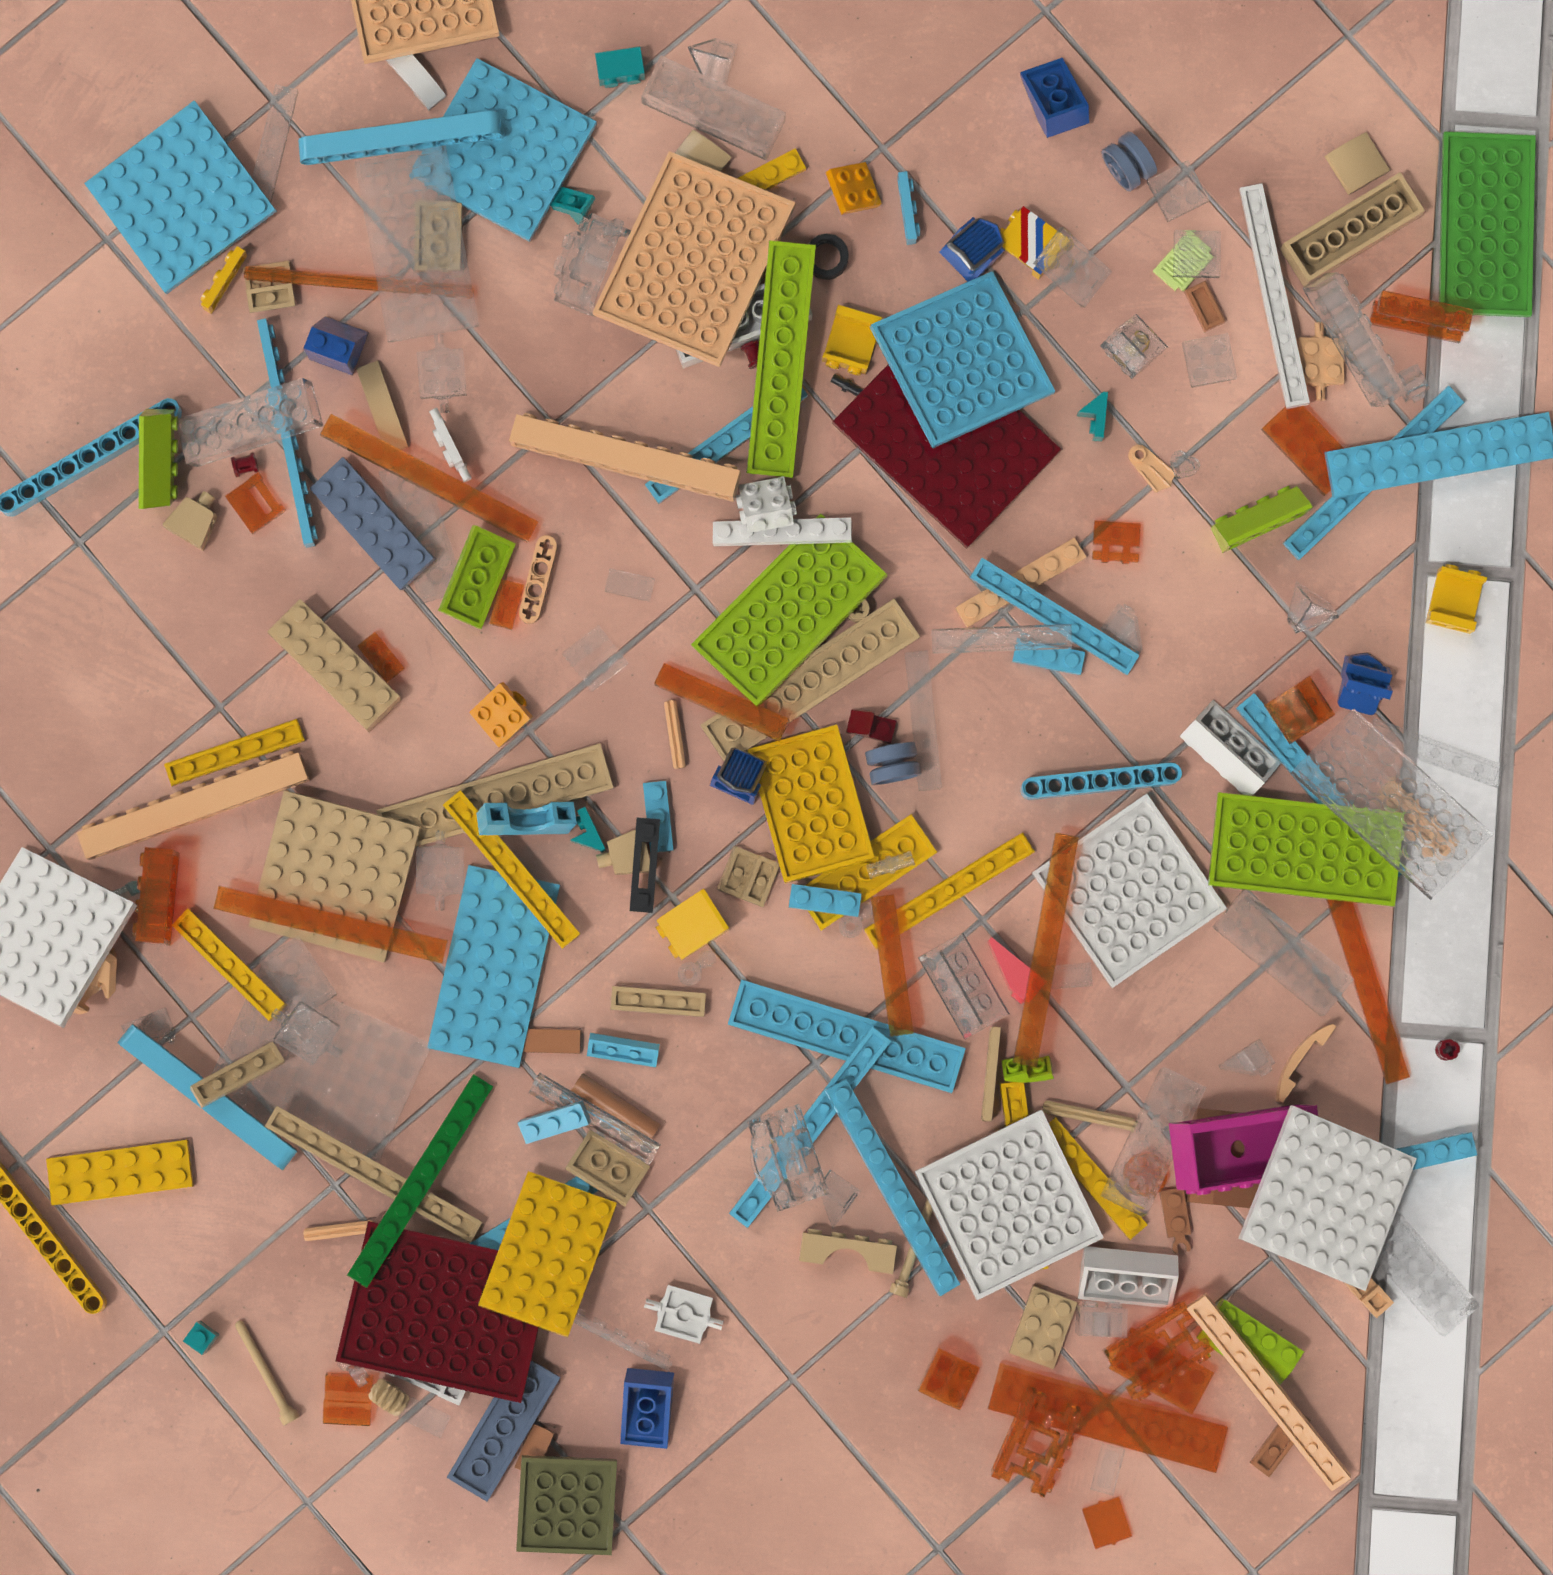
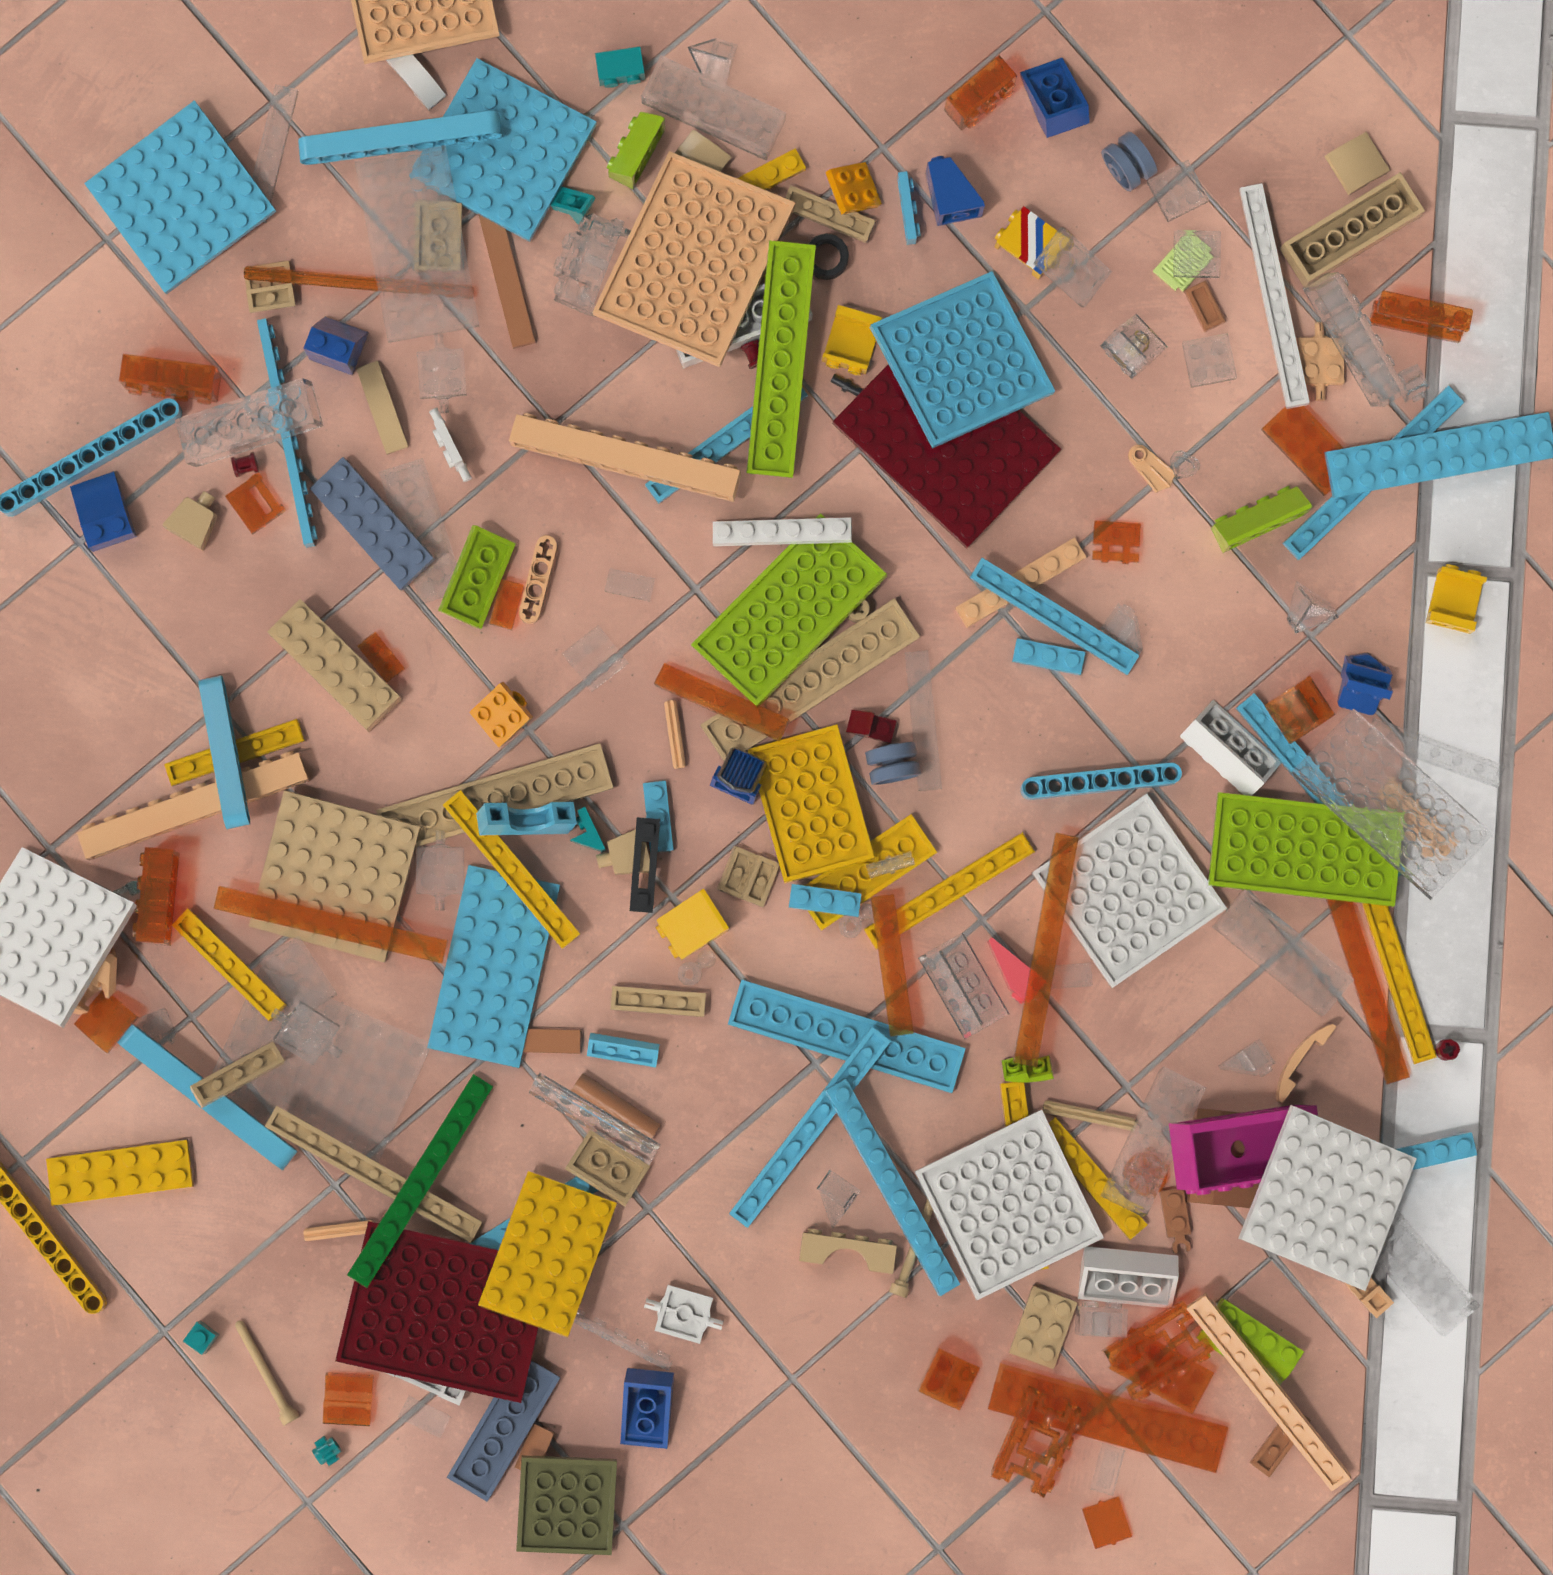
lime slope [139,408,178,509] -> none
yellow plate [201,246,247,314] -> none
clear orange plate [320,414,539,543] -> none
clear plate [337,1362,369,1388] -> none
tan gear [368,1379,410,1416] -> none
medium azure plate [518,1100,591,1144] -> none
white brick [736,477,797,533] -> none
clear piece [747,1104,830,1212] -> none
clear plate [931,624,1073,654] -> none
blue piece [939,217,1005,282] -> none
tan tile [981,1027,1001,1122] -> none
teal slope [1076,392,1108,442] -> none
bright green plate [1438,132,1536,317] -> none
none -> blue slope [70,471,137,552]
none -> clear orange slope [74,990,138,1053]
none -> clear orange brick [119,354,222,405]
none -> medium azure beam [198,675,250,830]
none -> teal gear [312,1436,342,1466]
none -> nougat tile [478,214,535,349]
none -> lime slope [607,112,665,189]
none -> tan plate [785,185,875,243]
none -> blue slope [925,156,985,226]
none -> clear orange brick [944,55,1017,131]
none -> yellow tile [1361,903,1437,1064]

